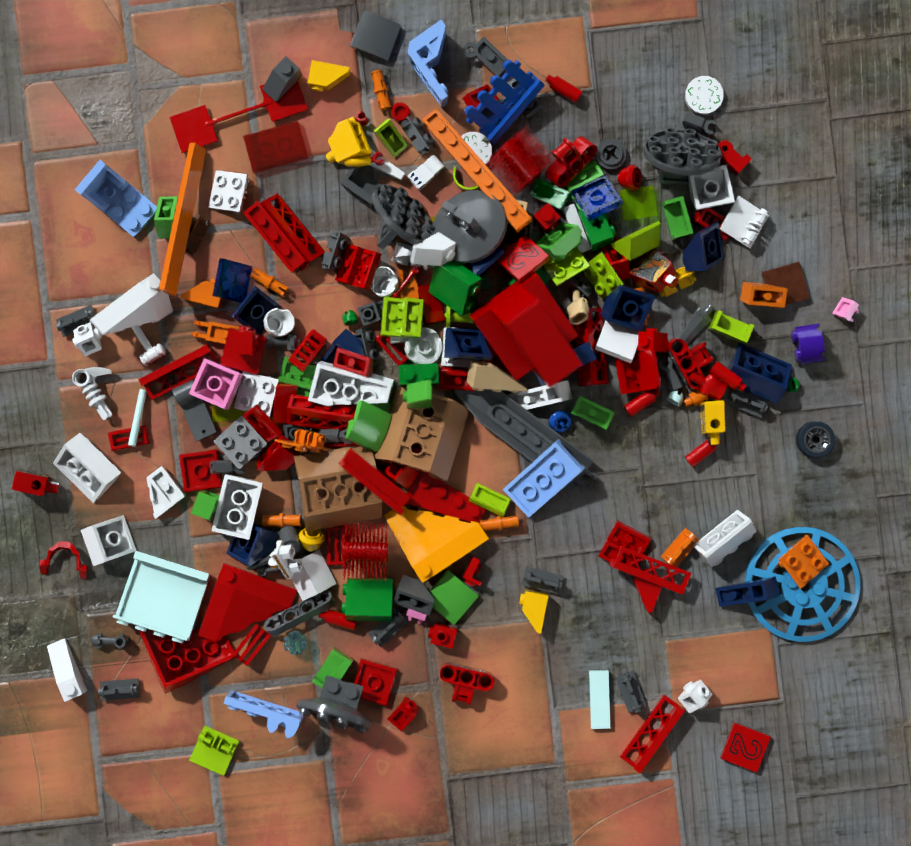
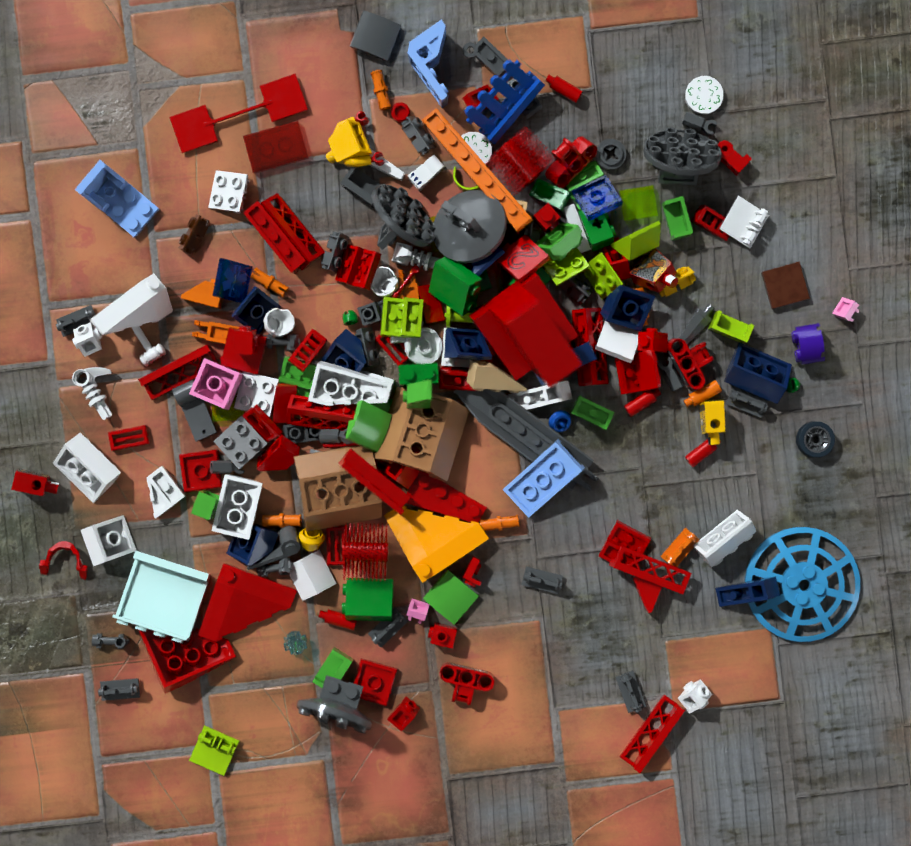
white slope [47,638,88,702] -> none
light aqua bar [128,389,147,447] -> none
bright green slope [154,196,178,239] -> none
orange tile [159,143,206,296] -> none
light blue hinge [224,690,304,738] -> none
red tile [232,624,271,666] -> none
dark grey slope [262,56,302,103] -> none
dark grey beam [264,590,335,636] -> none
white hips [268,540,303,579] -> none
orange hinge [275,429,329,453] -> none
yellow slope [307,60,351,92] -> none
red slope [333,347,373,377] -> none
lime slope [374,118,409,158] -> none
dark grey slope [393,575,434,616] -> none
white slope [411,232,456,266] -> none
lime tile [468,483,511,517] -> none
yellow slope [519,590,548,634] -> none
tan piece [567,290,589,325] -> none
light aqua tile [589,670,610,729] -> none
red cone [618,165,642,191] -> none
light aqua hinge [667,390,684,407] -> none
dark blue slope [682,222,724,271] -> none
white slope [688,165,735,210] -> none
red piece [690,373,727,401] -> none
red cylinder [709,361,746,392] -> none
red tile [720,722,771,773] -> none
orange slope [740,282,788,308] -> none
orange hinge [778,535,829,589] -> none

